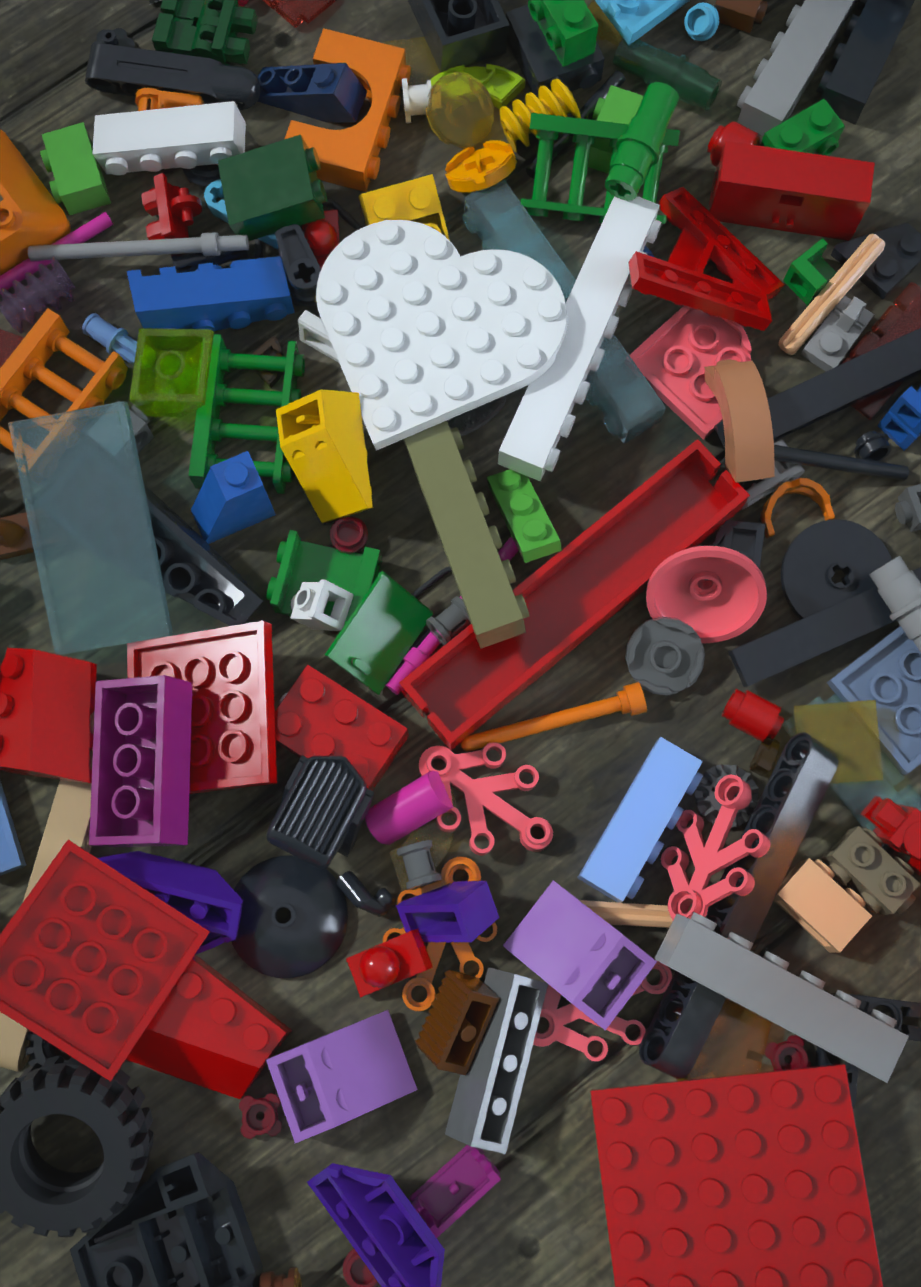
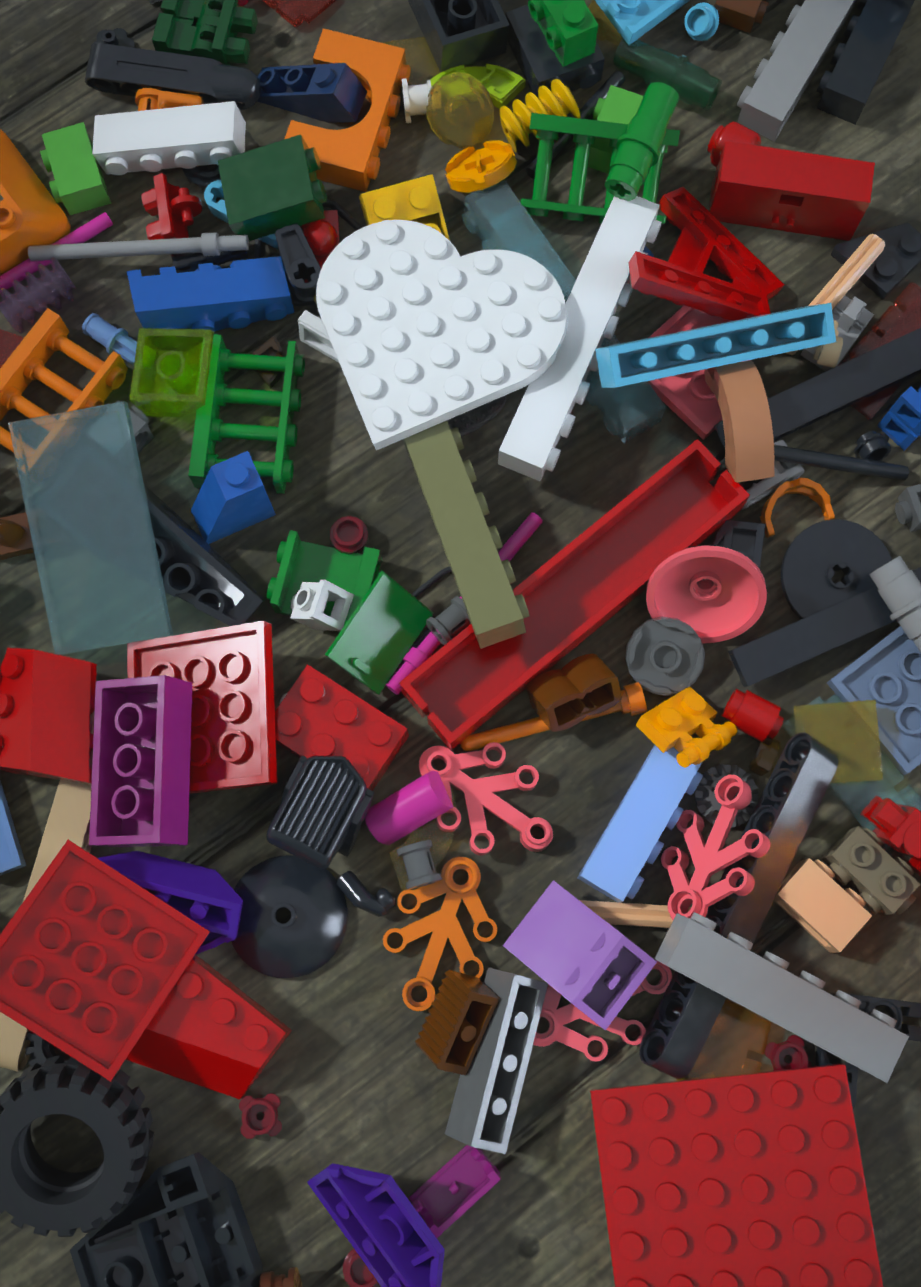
medium lavender slope [266,1010,418,1143] -> none
yellow slope [276,389,373,523] -> none
red tile [346,928,433,998] -> none
dark purple slope [396,881,499,942] -> none
bright green plate [487,469,562,563] -> none
green brick [760,99,845,156] -> none
green panel [783,238,837,306] -> none
none -> reddish brown brick [526,654,622,732]
none -> medium azure brick [595,303,836,388]
none -> light orange plate [636,687,737,768]
none -> tan piece [813,320,843,368]

